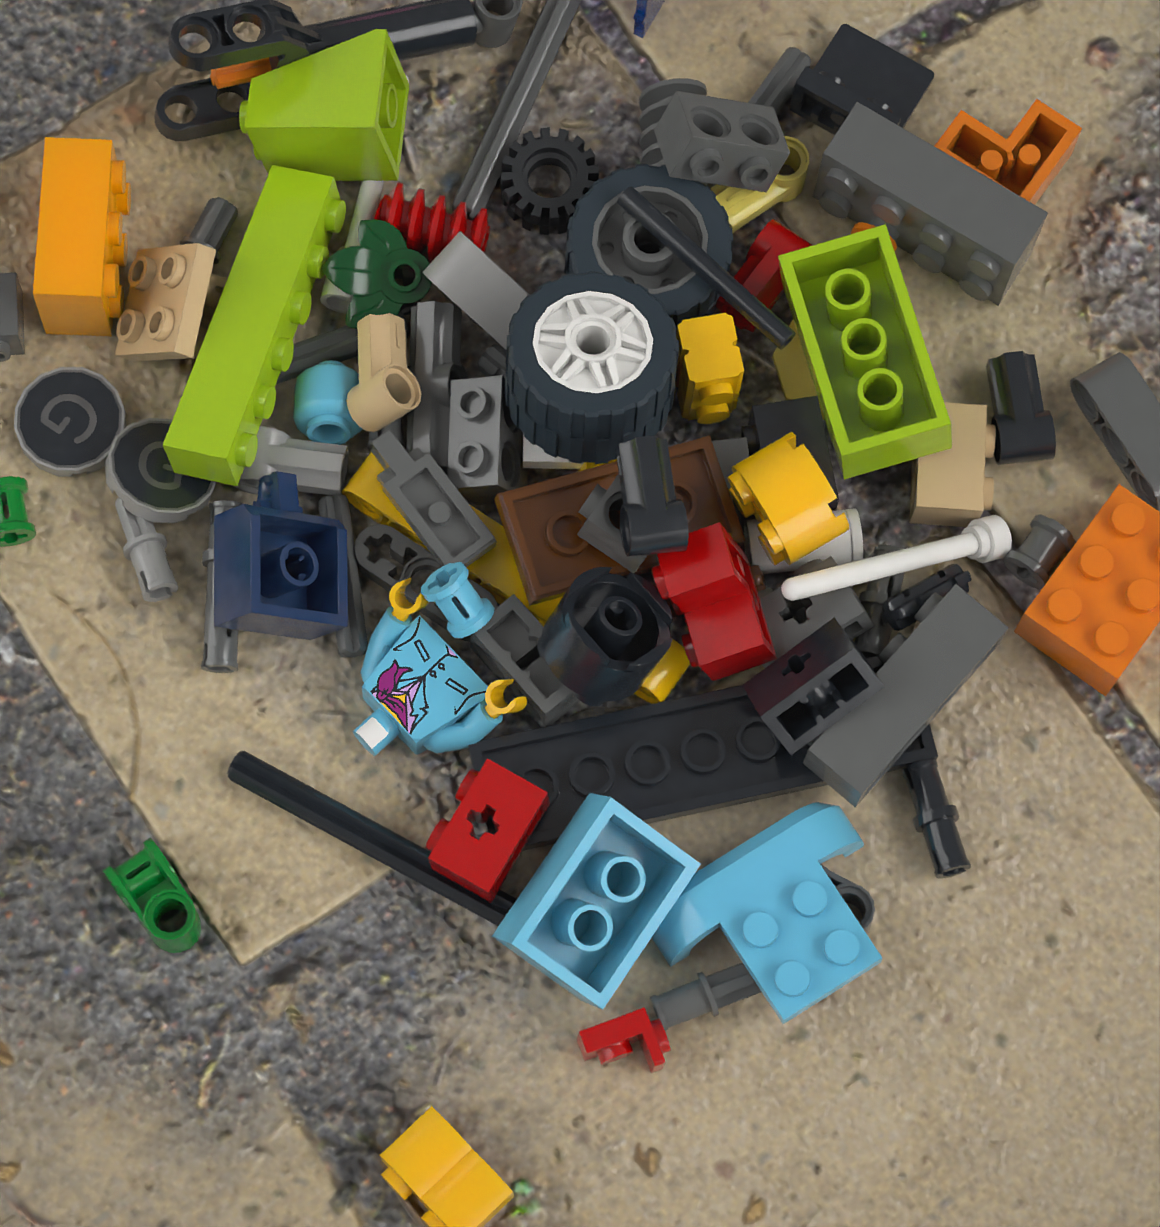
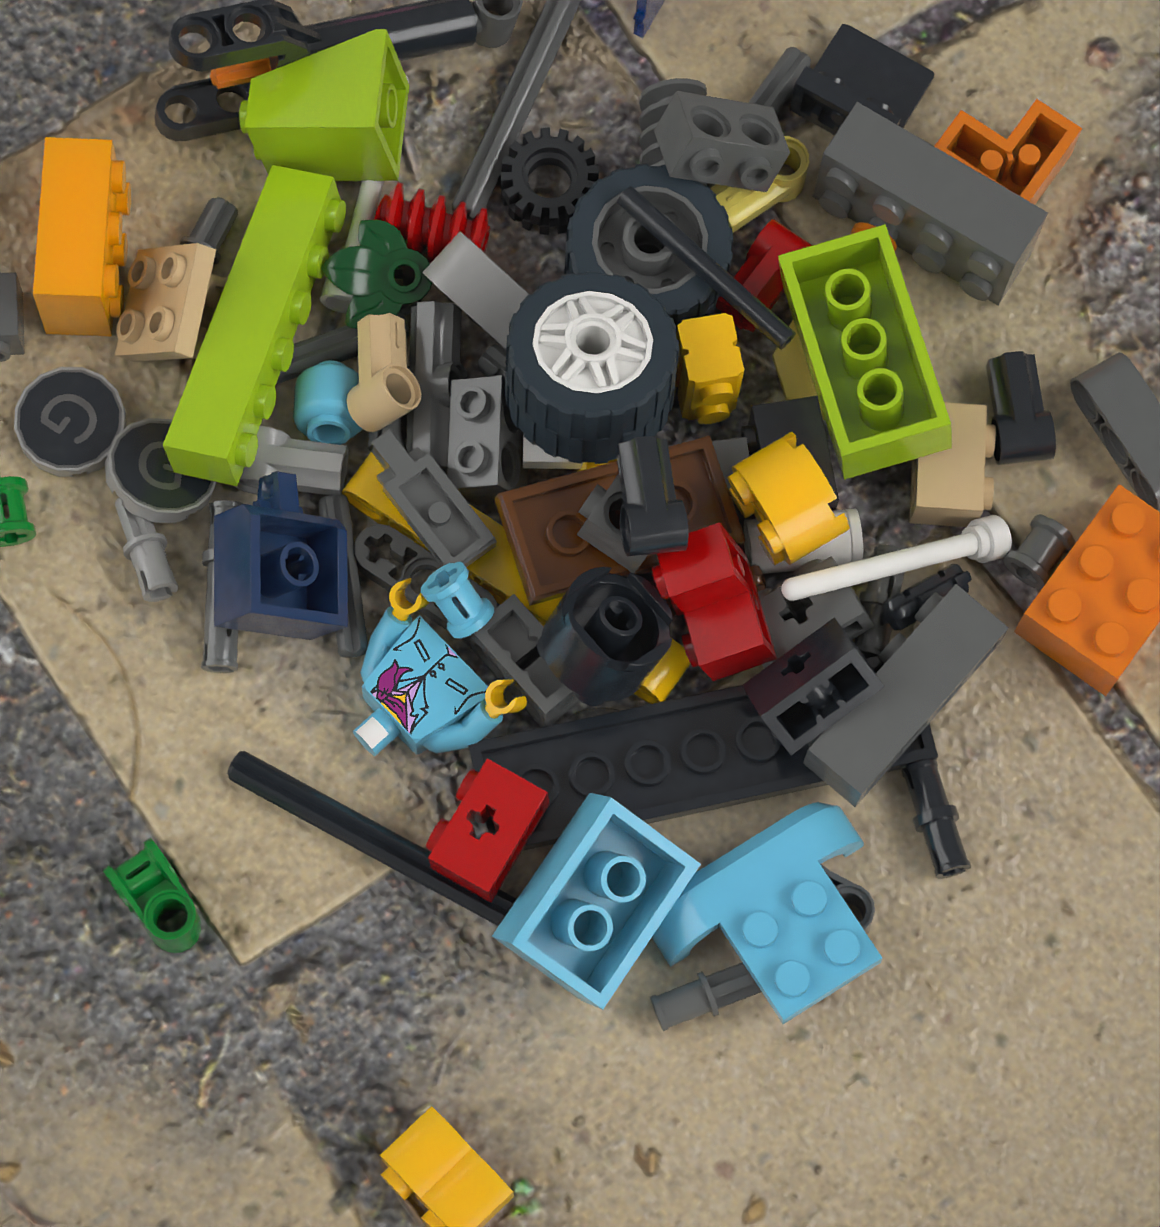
red bracket [576,1007,671,1073] -> none

